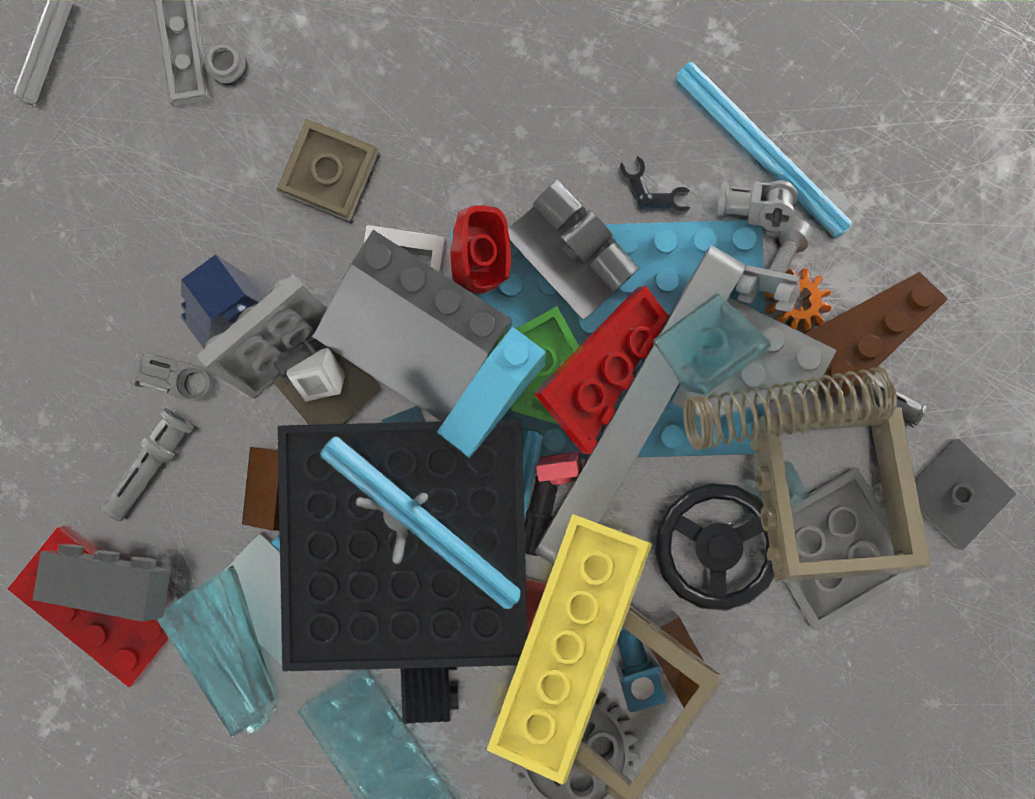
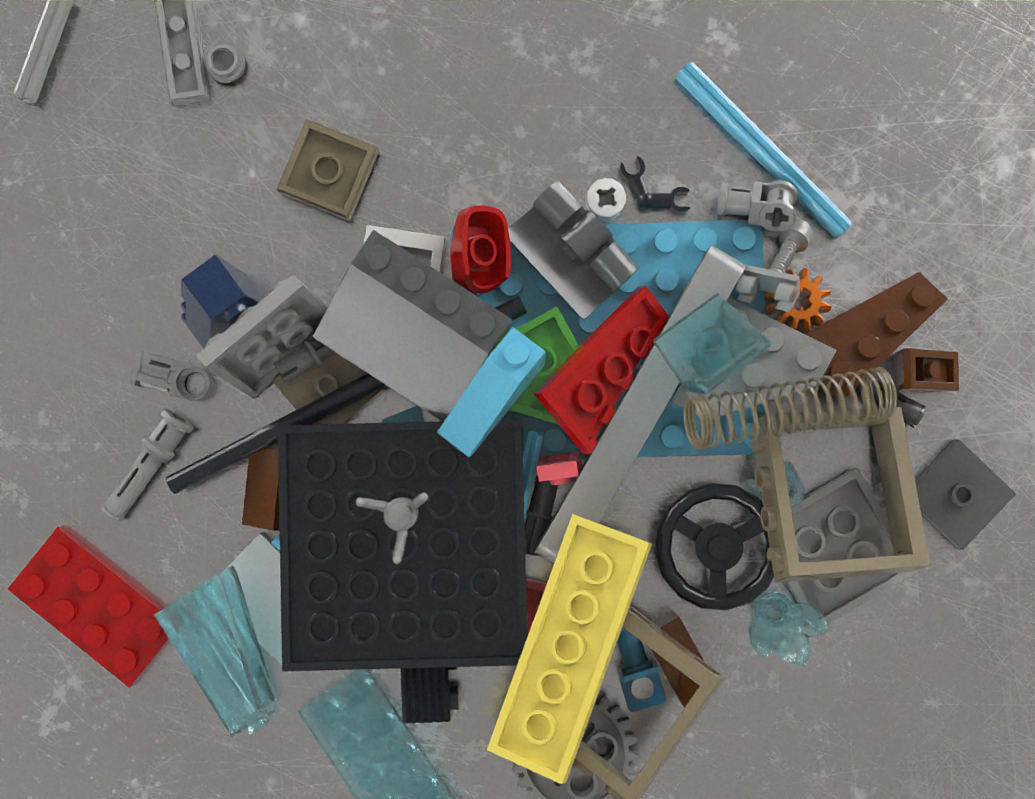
dark grey brick [33,544,171,622] -> none
white slope [286,348,345,402] -> none
medium azure axle [321,437,520,609] -> none
none -> black piece [166,295,527,494]
none -> white wheel [585,178,626,223]
none -> clear light blue plate [750,592,829,666]
none -> reddish brown slope [894,348,959,392]

